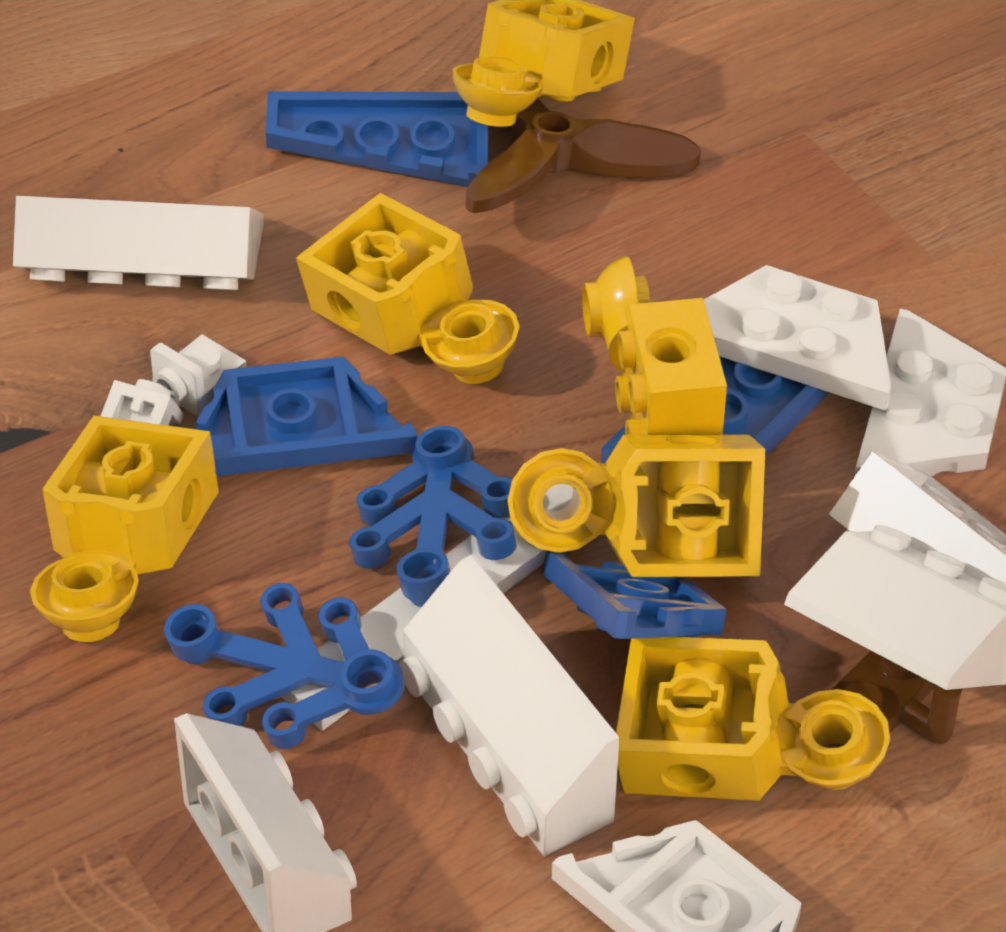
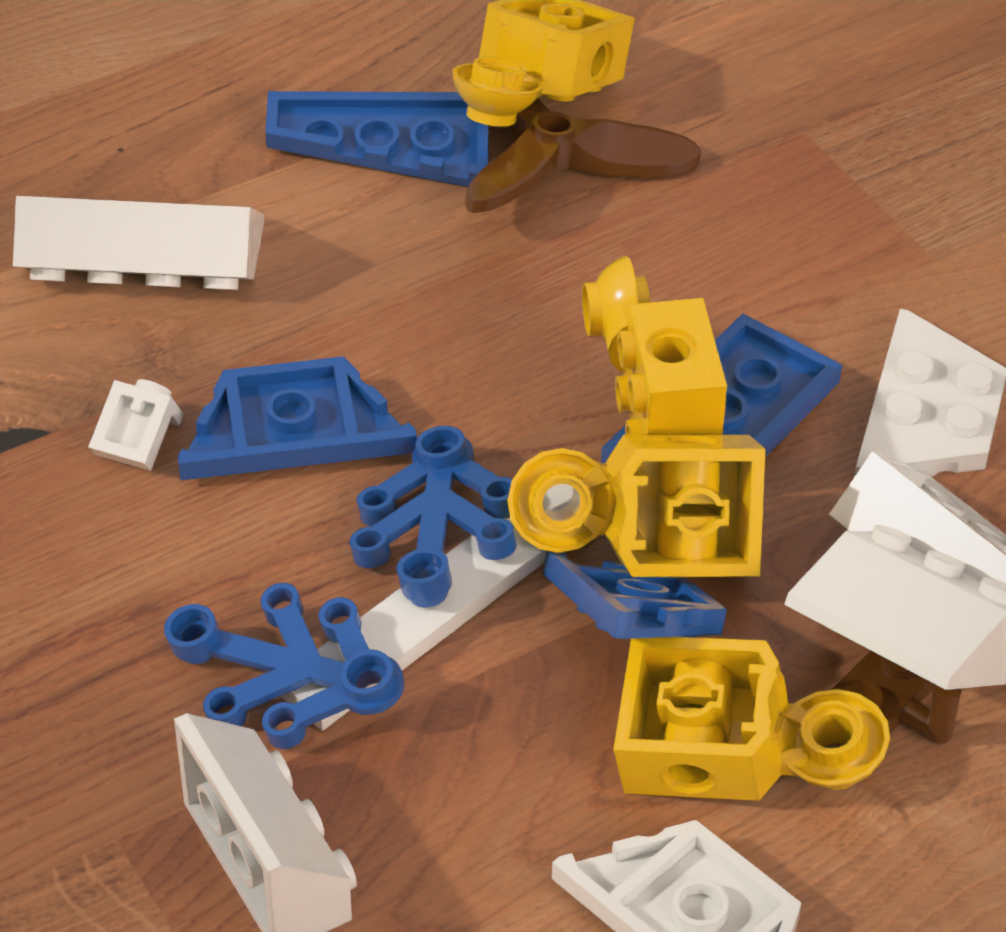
yellow brick [30,416,219,642] -> none
white bracket [150,334,247,417] -> none
yellow brick [296,193,520,384] -> none
white slope [399,555,619,857] -> none
white wing [704,265,891,411] -> none

